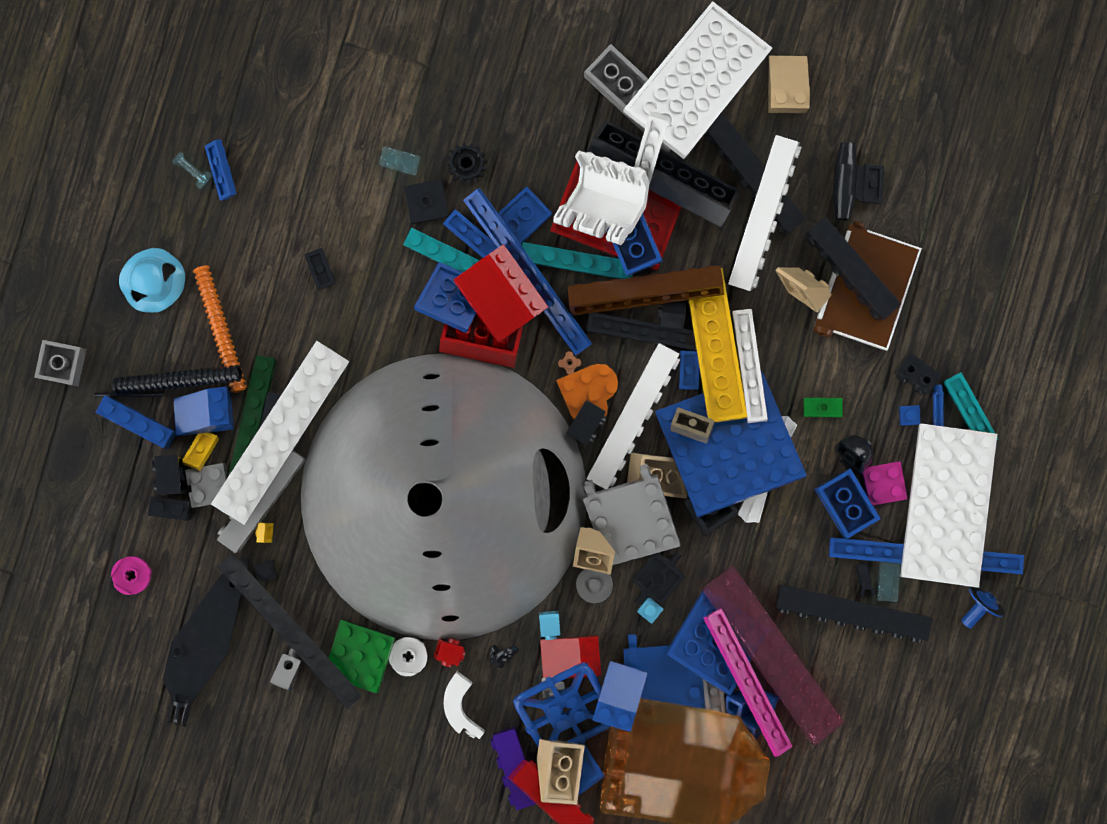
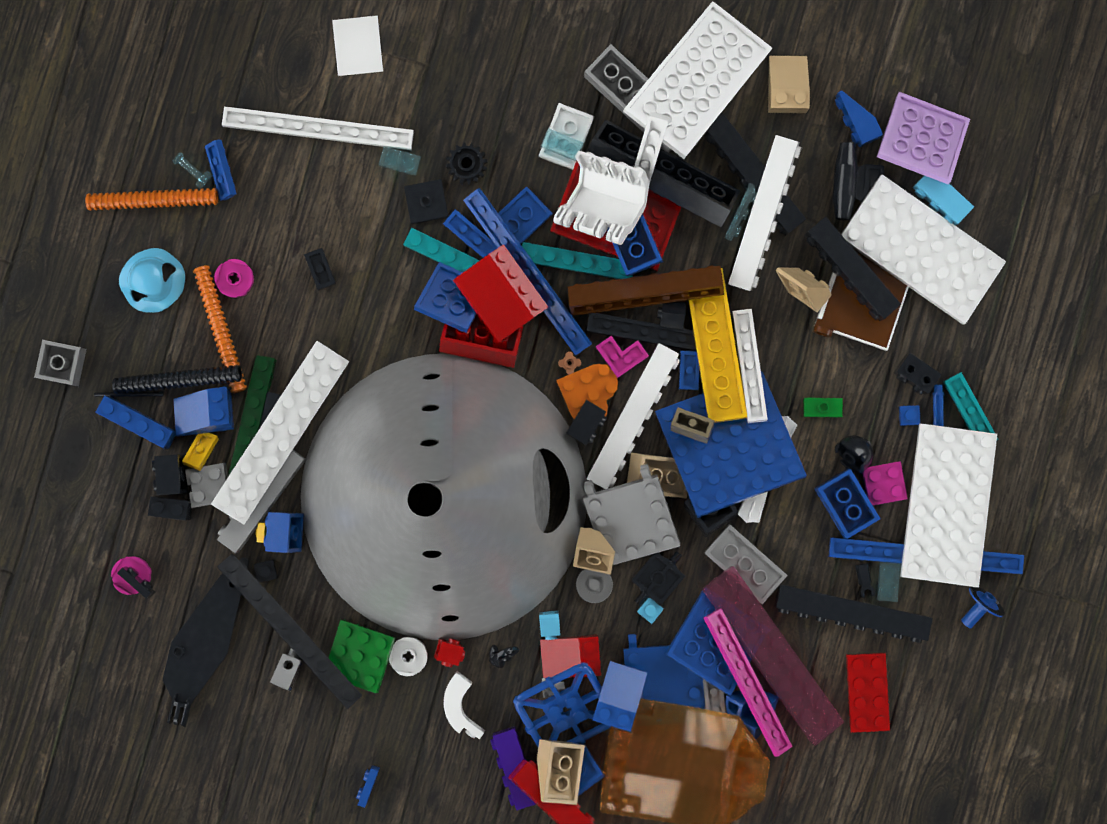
none -> orange piece [85,188,218,211]
none -> black plate [117,566,156,599]
none -> dark pink plate [214,259,254,298]
none -> white plate [222,107,414,150]
none -> blue brick [264,512,304,553]
none -> white sticker [332,16,383,76]
none -> blue plate [356,765,380,808]
none -> white tile [539,103,594,170]
none -> clear light blue plate [541,128,584,161]
none -> dark pink plate [596,336,649,378]
none -> light grey plate [704,524,788,604]
none -> clear light blue plate [725,183,757,241]
none -> blue slope [835,91,883,147]
none -> white plate [841,175,1006,325]
none -> red plate [846,653,890,733]
none -> lavender plate [877,92,970,185]
none -> medium azure brick [912,175,974,226]

